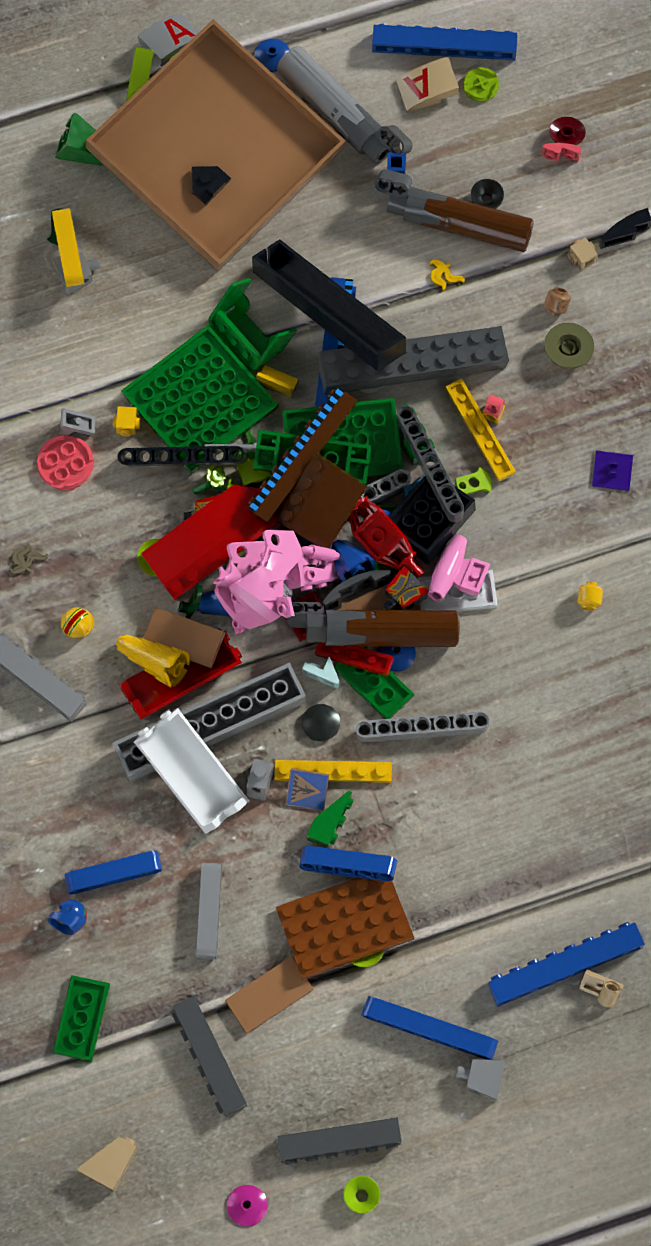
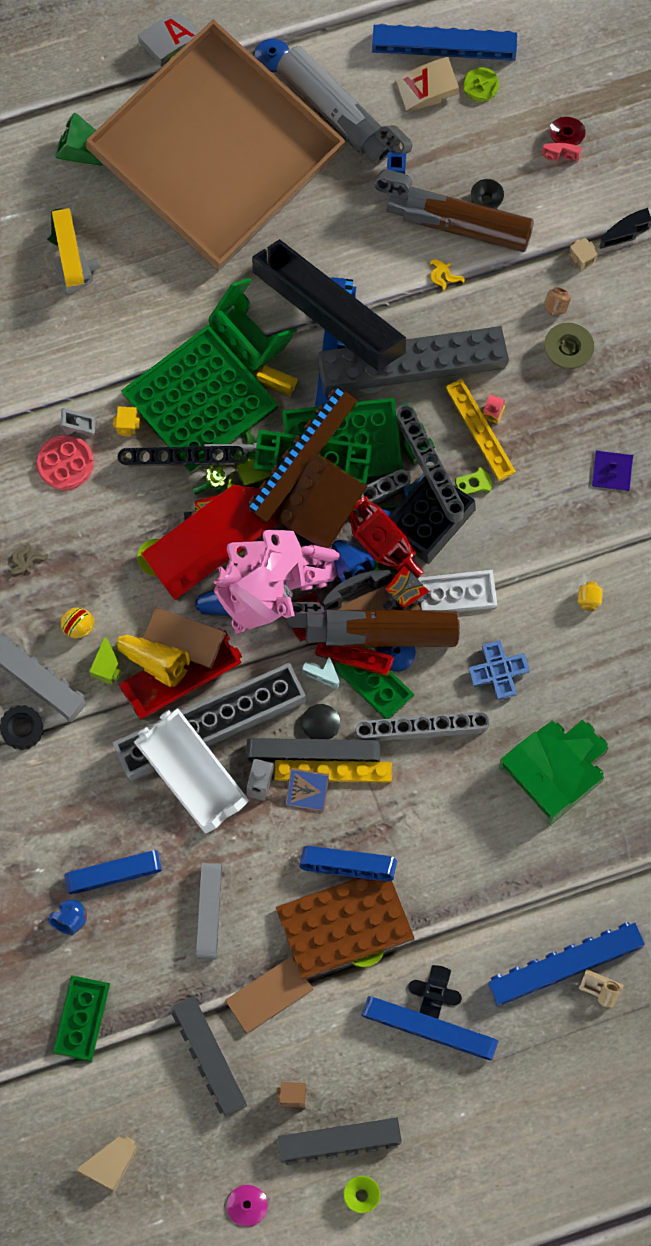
lime tile [126,47,154,101] -> none
dark green piece [178,584,203,619] -> none
black plate [191,166,231,205] -> none
green slope [307,791,354,848] -> none
bright pink plate [428,534,490,601] -> none
light grey torso [456,1059,505,1101] -> none
none -> black tyre [0,705,44,750]
none -> lime slope [90,637,121,685]
none -> dark grey beam [246,738,381,762]
none -> medium nougat brick [277,1082,306,1109]
none -> black piece [408,965,462,1019]
none -> medium blue plate [469,640,530,700]
none -> green panel [498,719,608,826]

